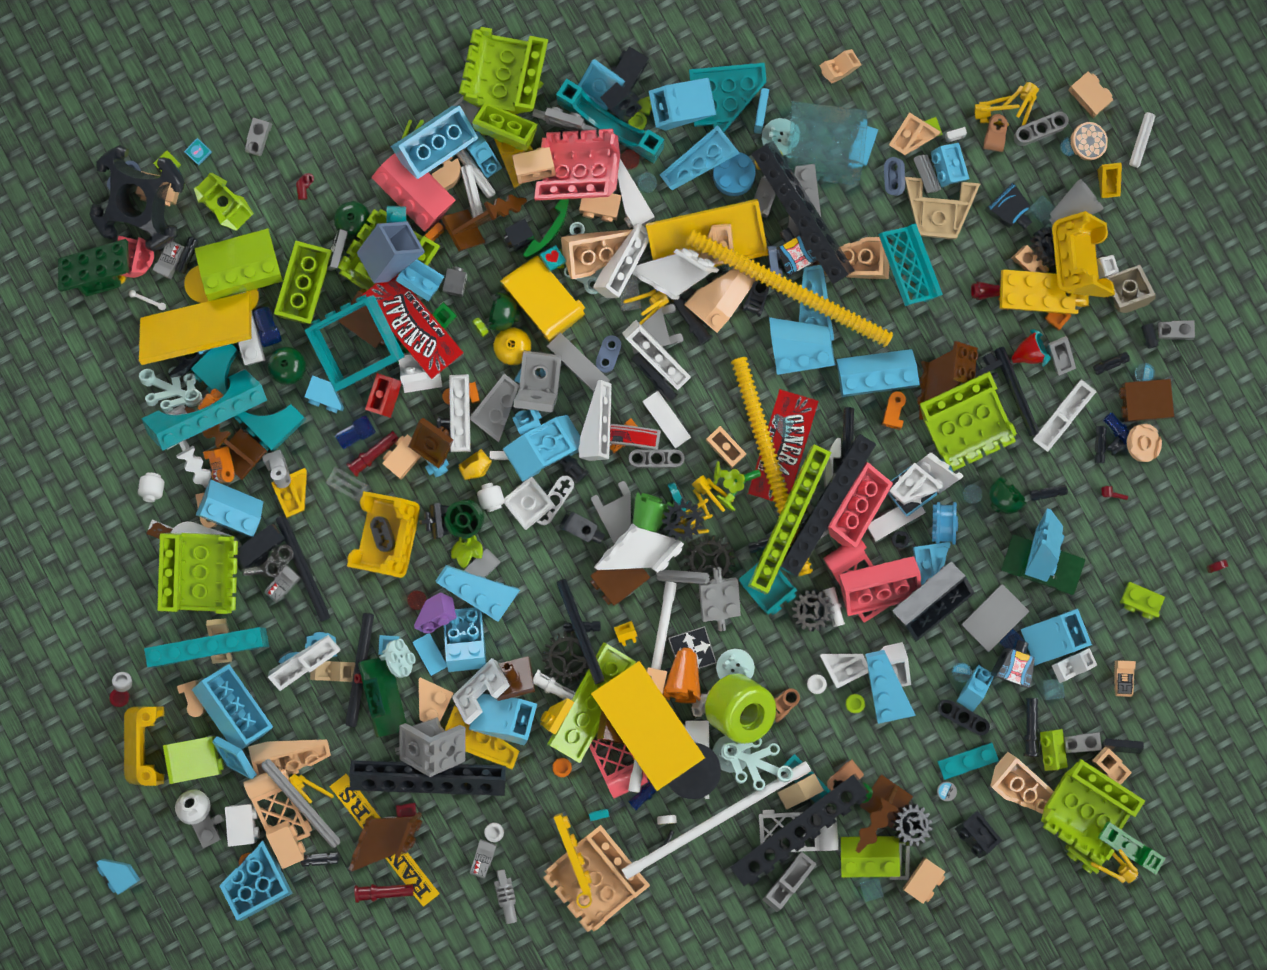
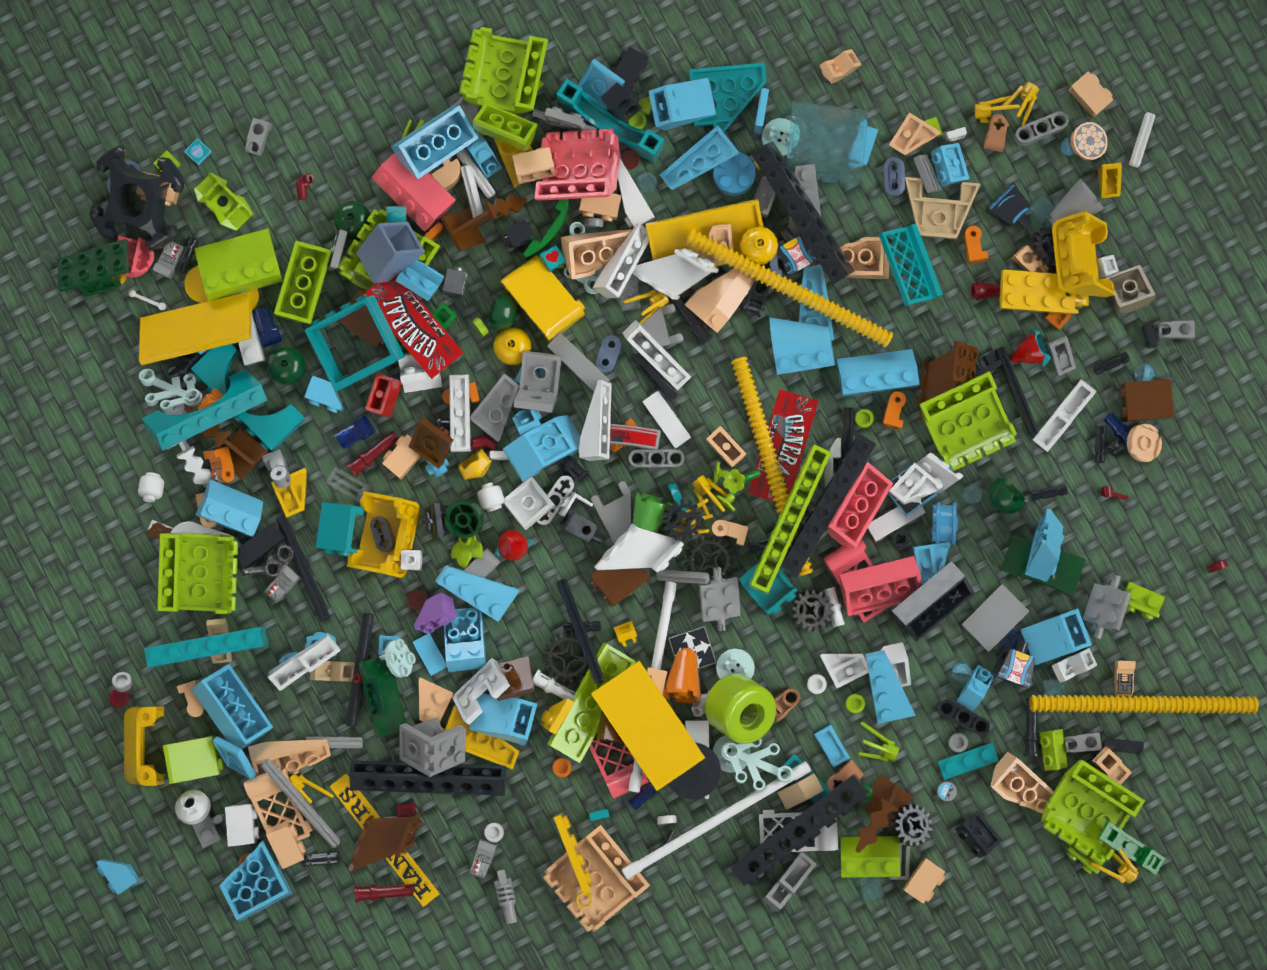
none -> light grey axle [306,737,363,748]
none -> teal panel [316,502,364,556]
none -> white bracket [401,550,422,571]
none -> dark red arm [470,436,498,451]
none -> red hat [494,530,533,561]
none -> white bracket [558,492,593,516]
none -> light grey tile [584,218,603,229]
none -> light nougat leg [712,520,748,546]
none -> yellow cylinder [740,226,778,265]
none -> medium azure tile [814,725,850,768]
none -> lime tile [854,409,874,428]
none -> lime plant [858,722,899,762]
none -> light grey tile [948,733,968,752]
none -> orange leg [963,226,989,264]
none -> yellow piece [1030,695,1259,714]
none -> light grey plate [1083,575,1131,639]

